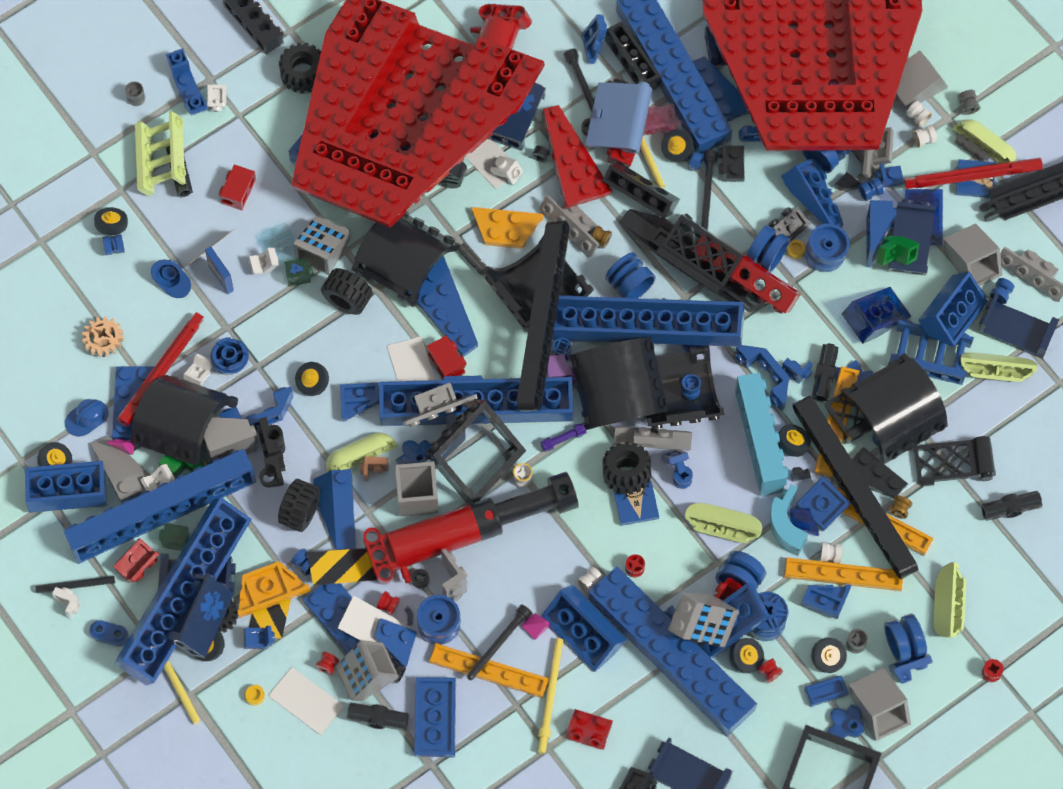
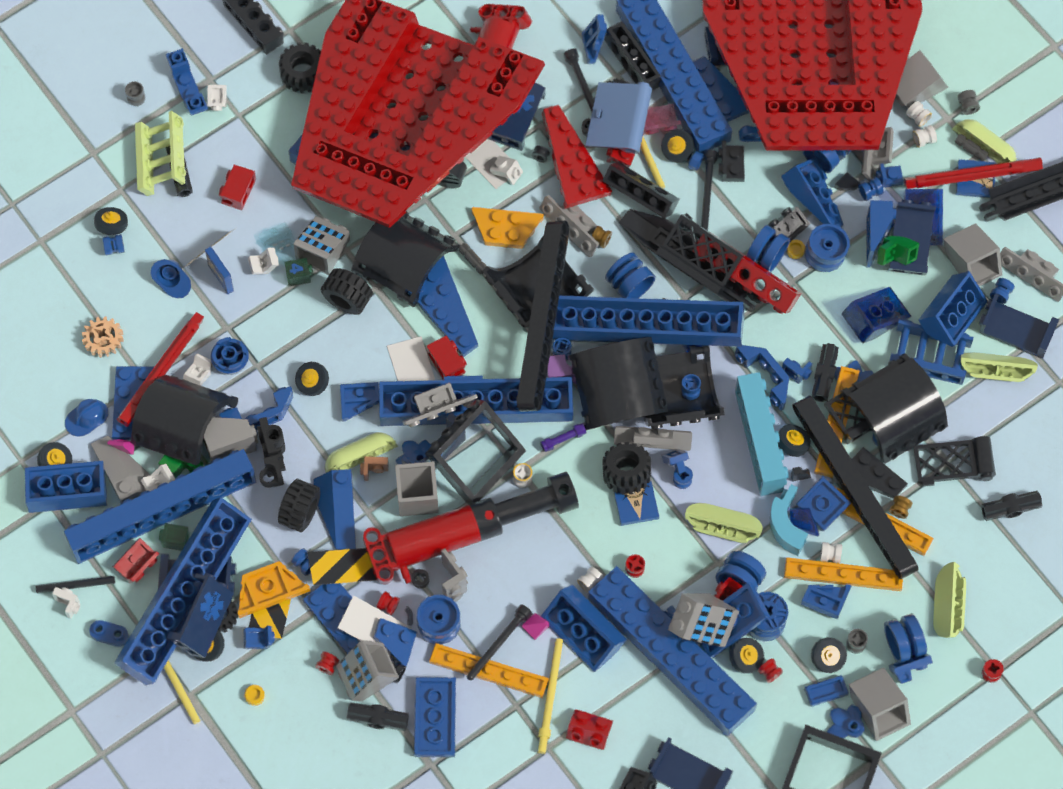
white sticker [268,667,345,735] -> none

